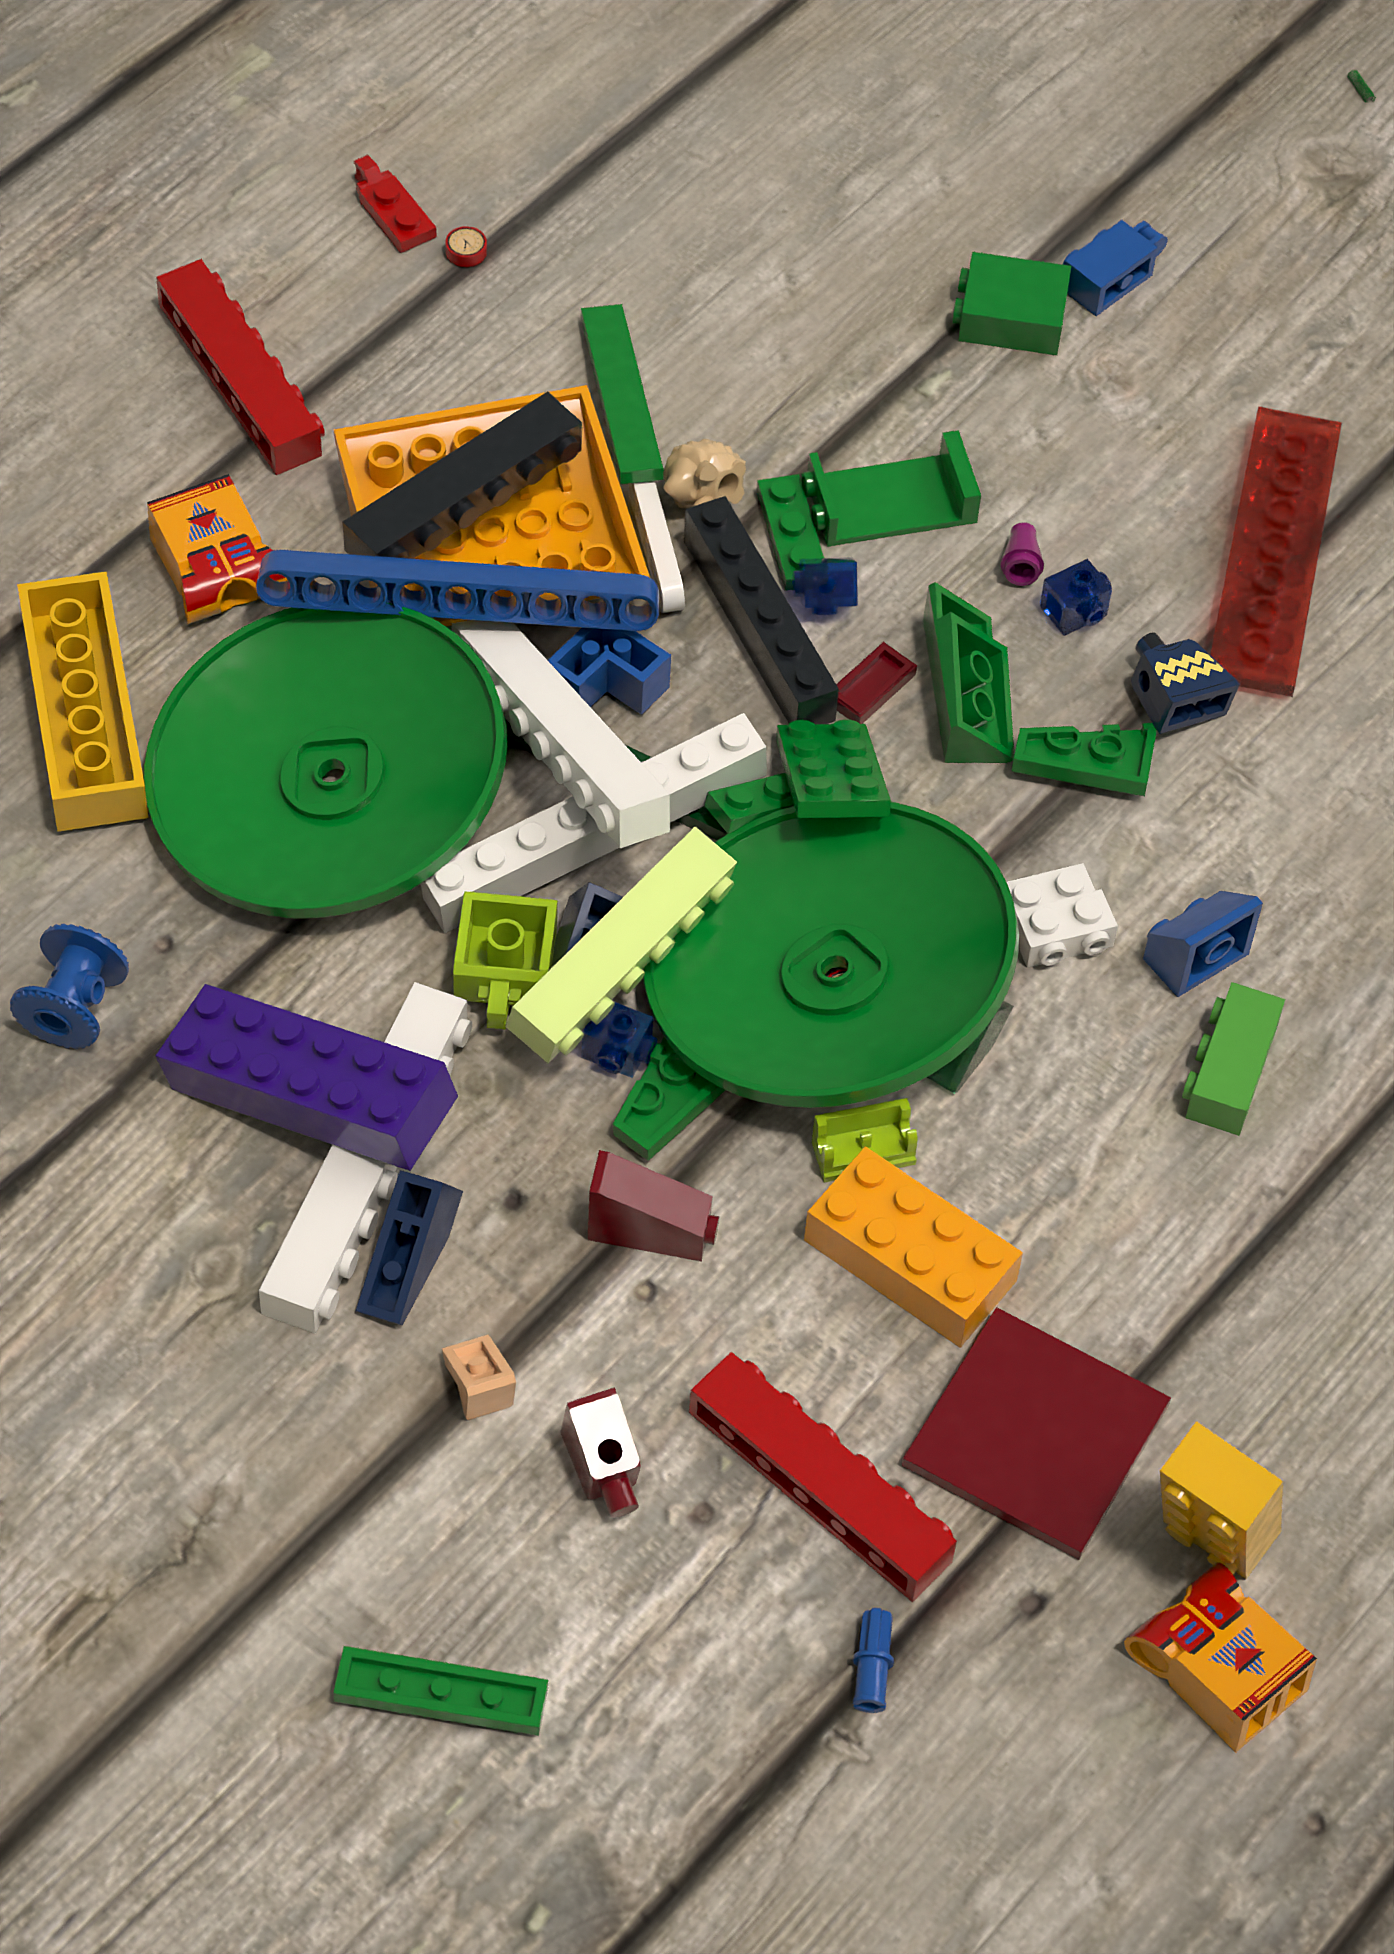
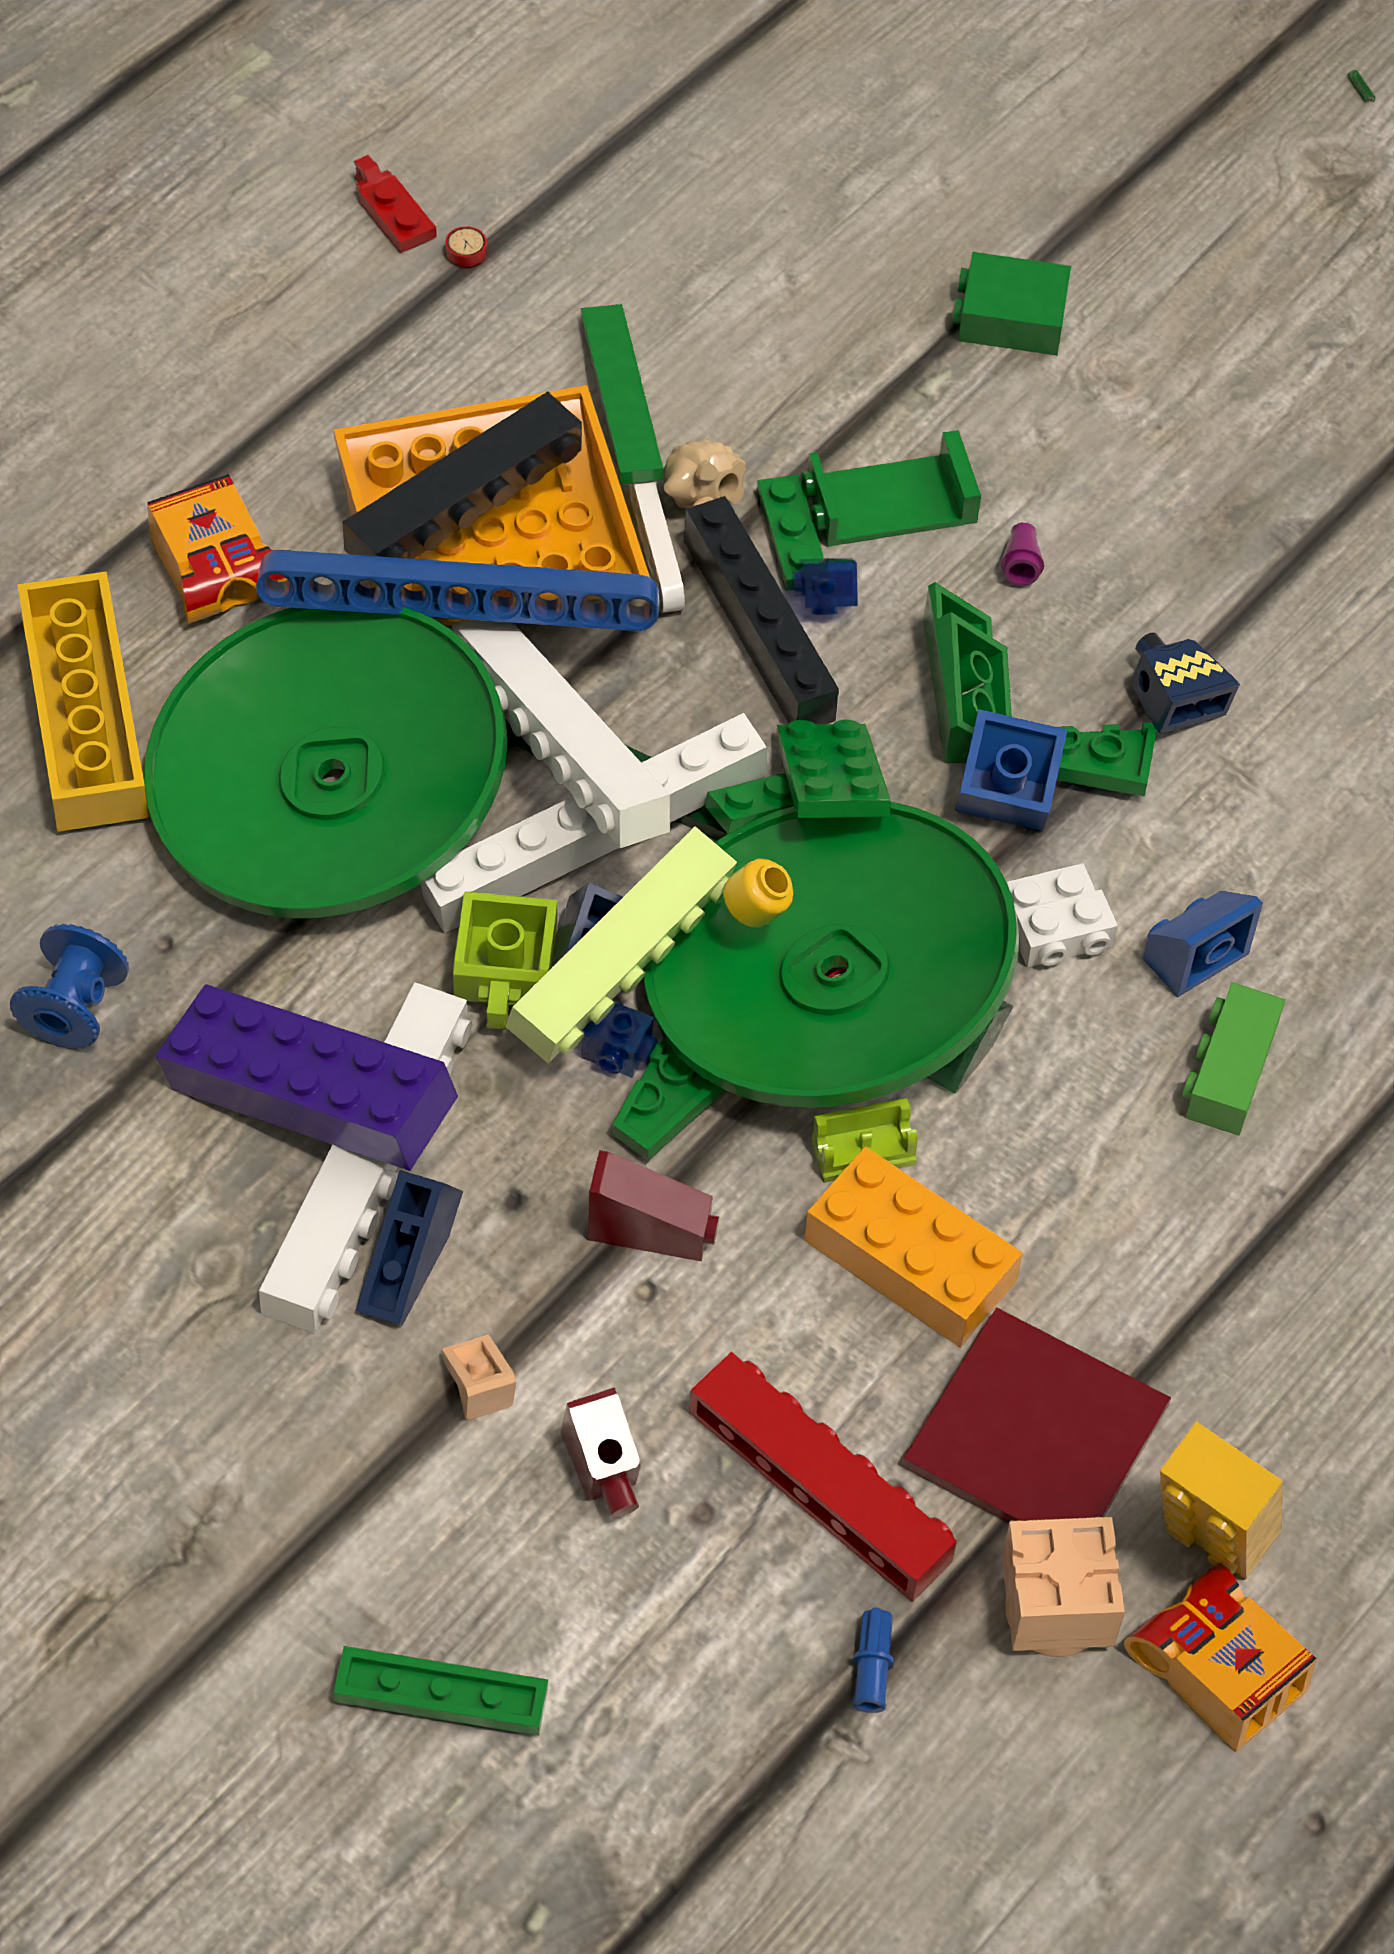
red brick [156,259,325,475] -> none
blue brick [548,627,671,715] -> none
dark red tile [836,641,917,724] -> none
clear blue brick [1040,558,1113,636] -> none
blue brick [1062,220,1168,316] -> none
clear red plate [1210,406,1342,697] -> none
none -> yellow head [723,858,794,928]
none -> blue slope [954,709,1067,831]
none -> light nougat piece [1002,1517,1125,1657]

